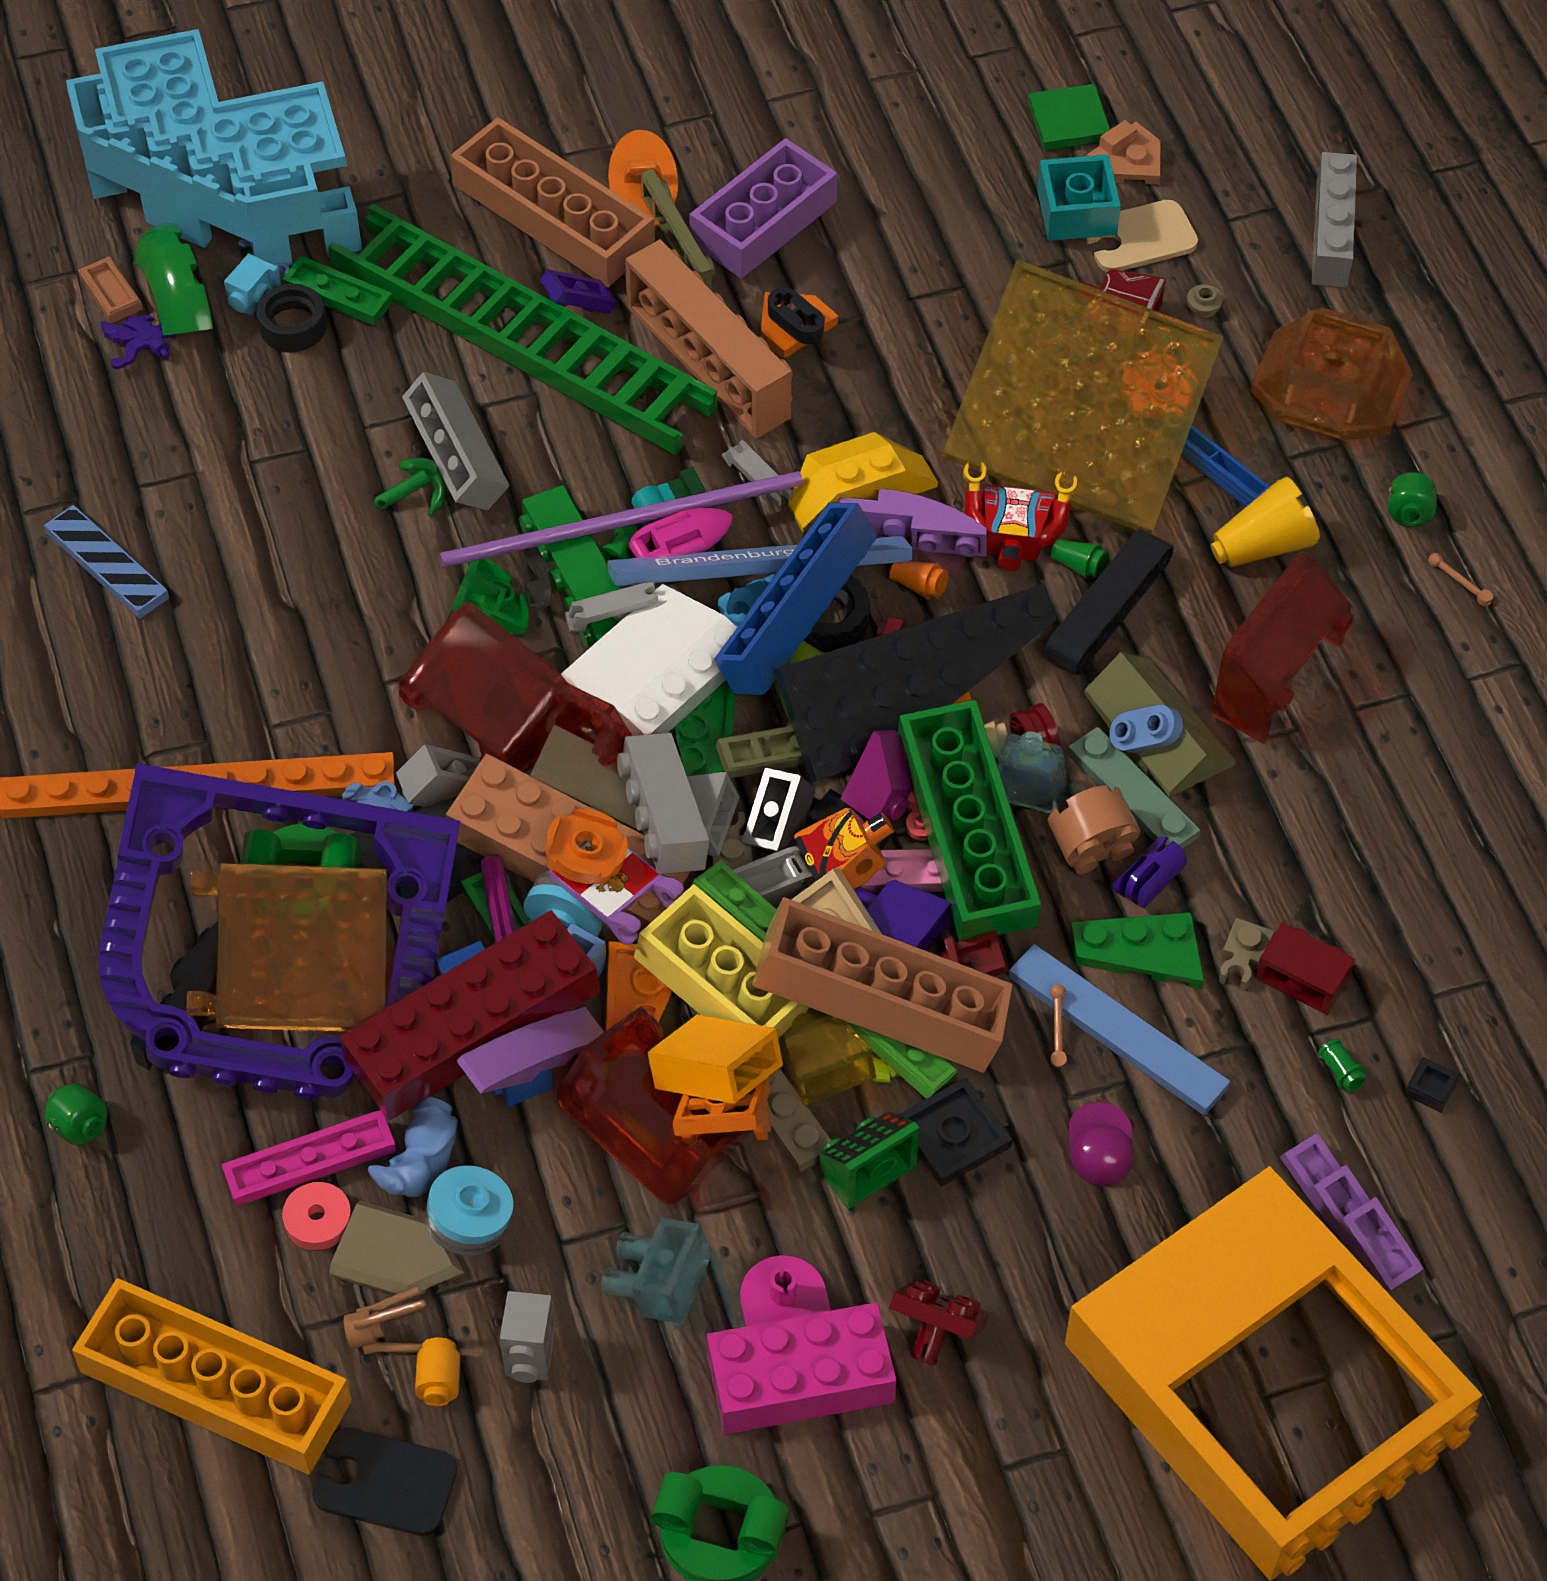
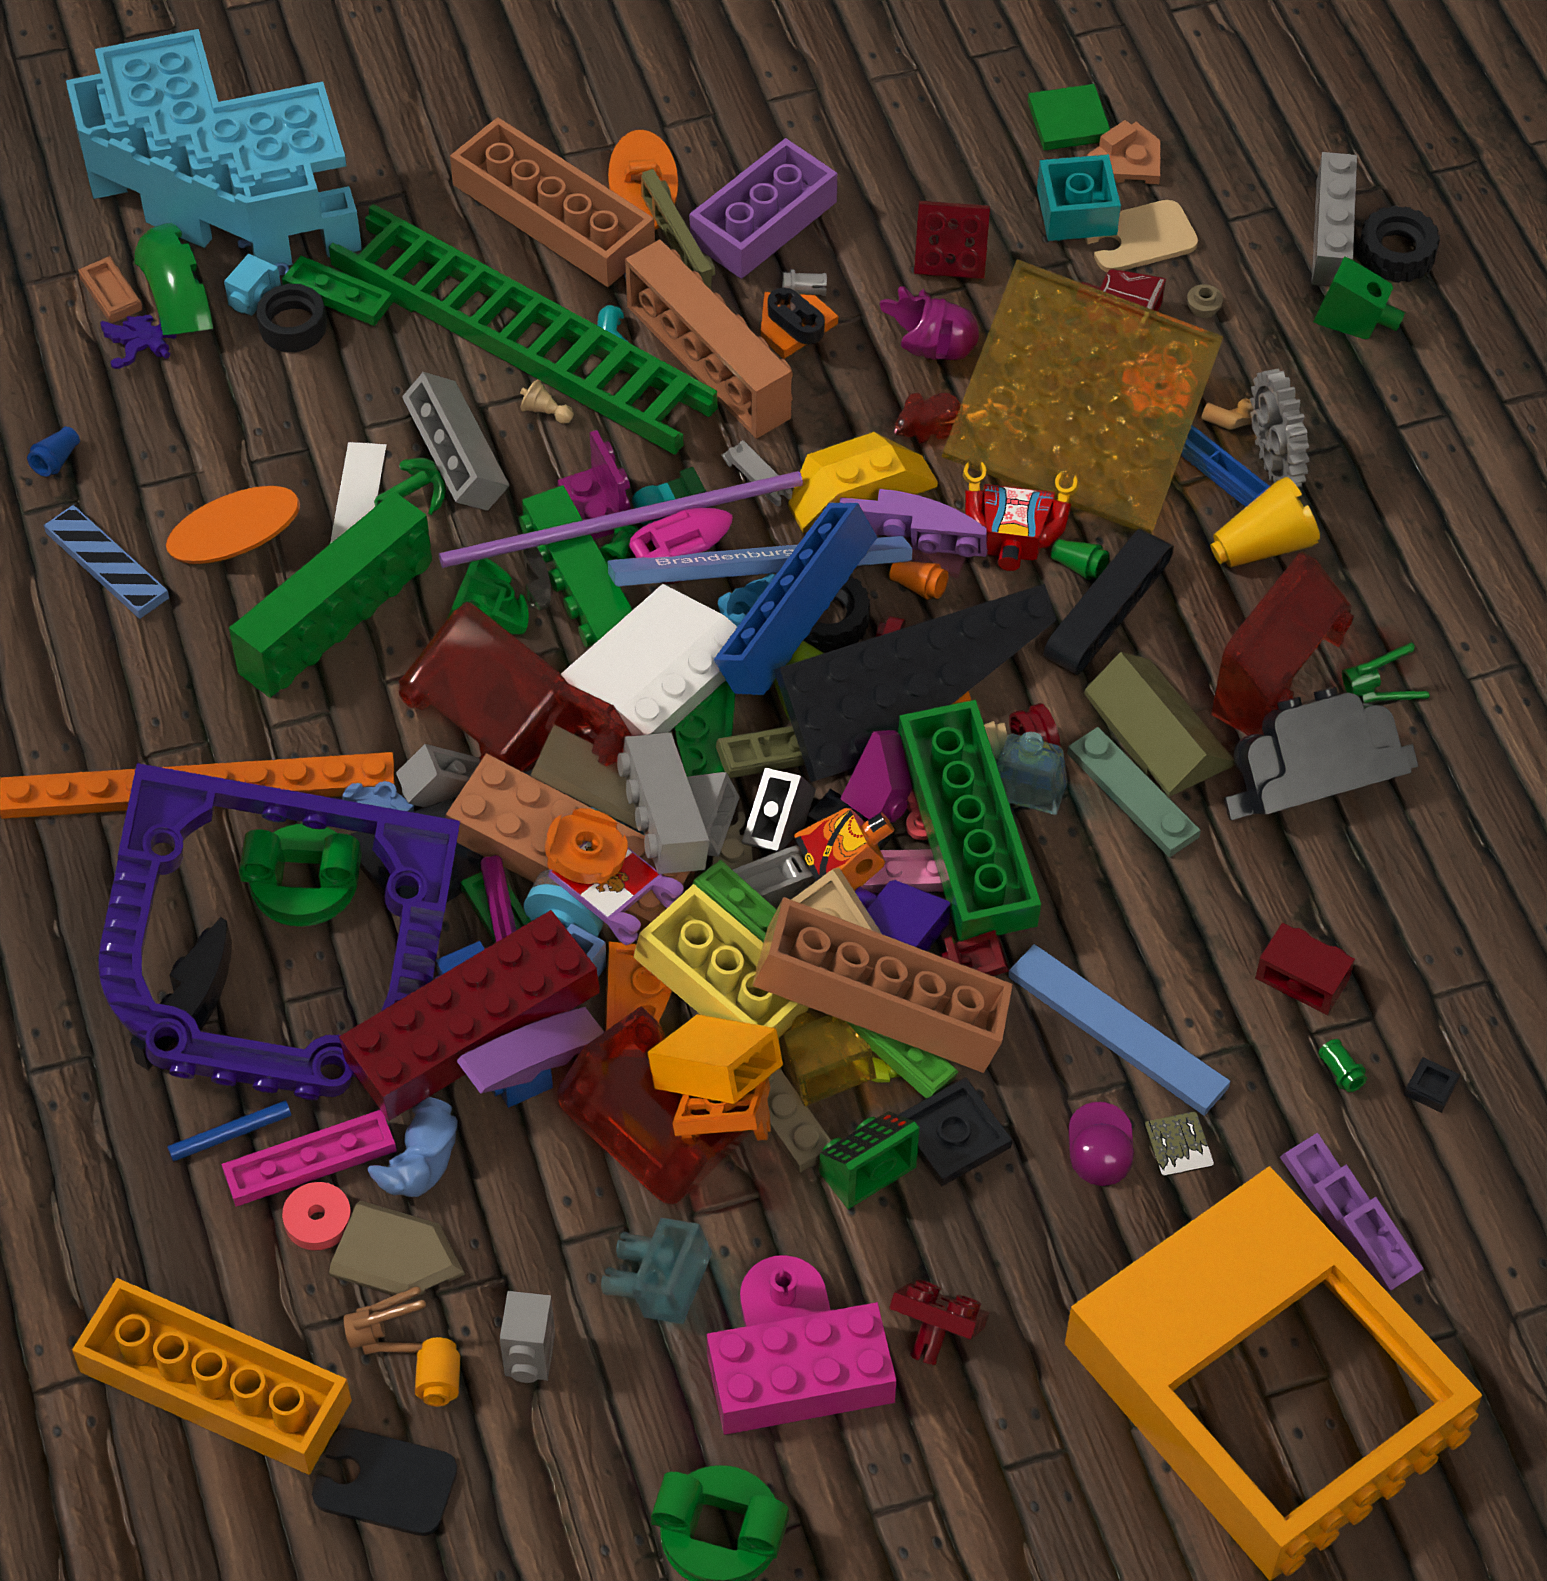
green head [44,1083,108,1146] -> none
clear orange plate [186,863,387,1031] -> none
medium azure piece [424,1166,513,1255] -> none
dark purple plate [540,269,617,313] -> none
light grey piece [565,582,659,632] -> none
nougat brick [1048,785,1140,875] -> none
nougat hinge [1050,984,1067,1068] -> none
green wing [1070,912,1204,989] -> none
medium blue plate [1110,705,1183,753] -> none
dark purple arm [1113,836,1187,909] -> none
dark tan plate [1219,918,1274,991] -> none
clear orange piece [1251,307,1413,441] -> none
green head [1388,472,1437,527] -> none
nougat hinge [1428,553,1493,606] -> none
none -> blue cone [27,426,80,477]
none -> orange shield [166,486,300,564]
none -> blue bar [167,1100,291,1162]
none -> green brick [229,491,432,698]
none -> white sticker [330,442,386,544]
none -> tan piece [520,379,574,424]
none -> magenta bracket [557,430,631,540]
none -> teal arm [597,305,628,342]
none -> light grey pin [782,269,827,296]
none -> magenta piece [879,286,979,361]
none -> clear red animal [894,393,1027,443]
none -> dark red plate [914,201,990,279]
none -> sticker [1145,1112,1214,1176]
none -> tan arm [1201,398,1254,430]
none -> black brick [1224,686,1419,820]
none -> light grey gear [1250,369,1309,487]
none -> green torso [1313,256,1405,339]
none -> green plant [1342,643,1430,704]
none -> black tyre [1358,206,1440,283]

